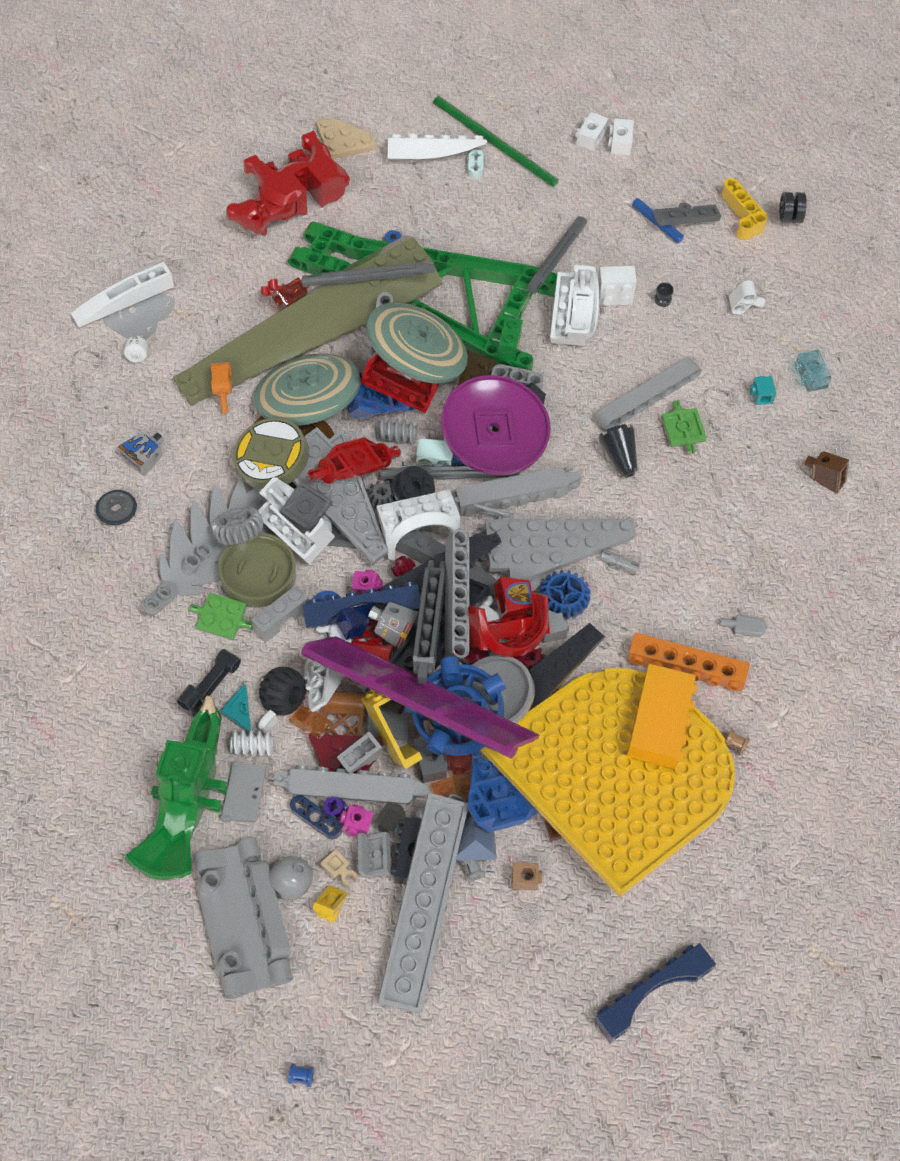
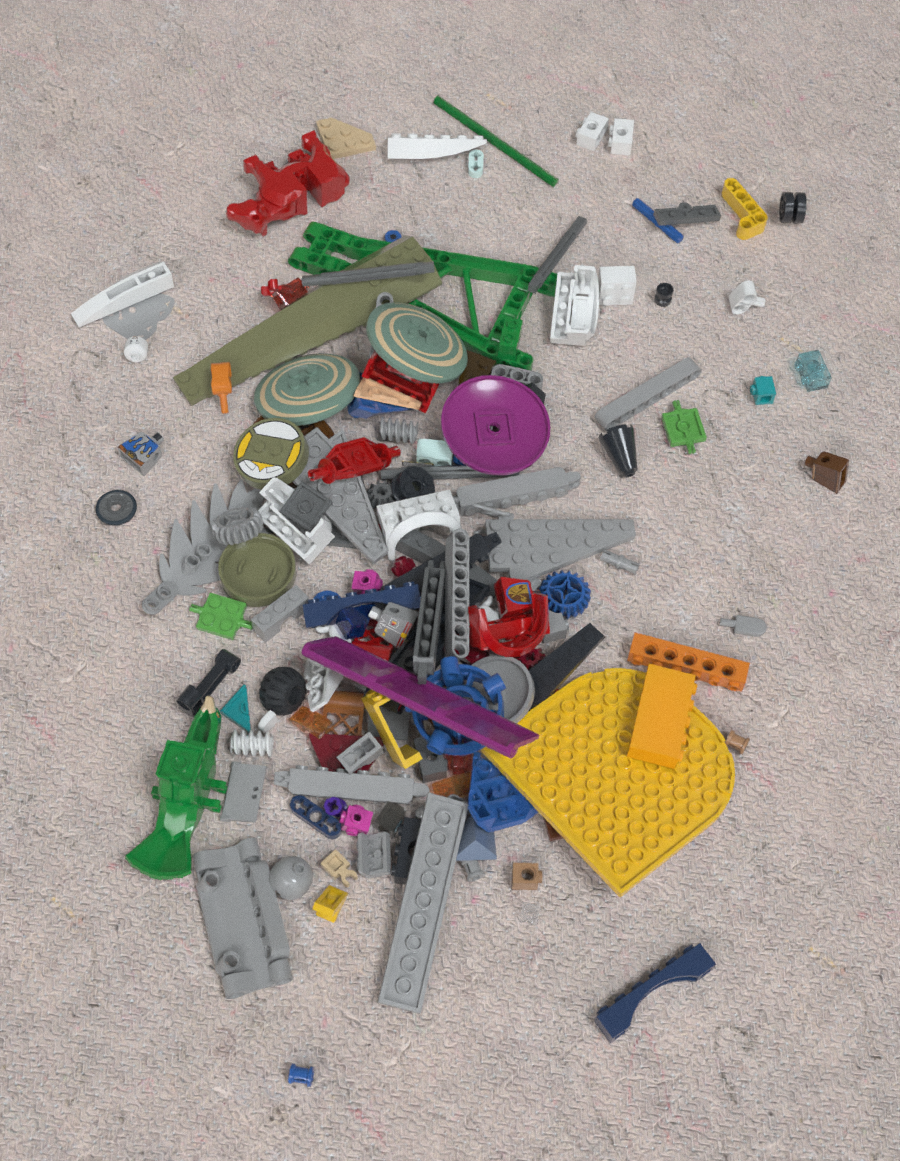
none -> light nougat wing [354,377,422,410]

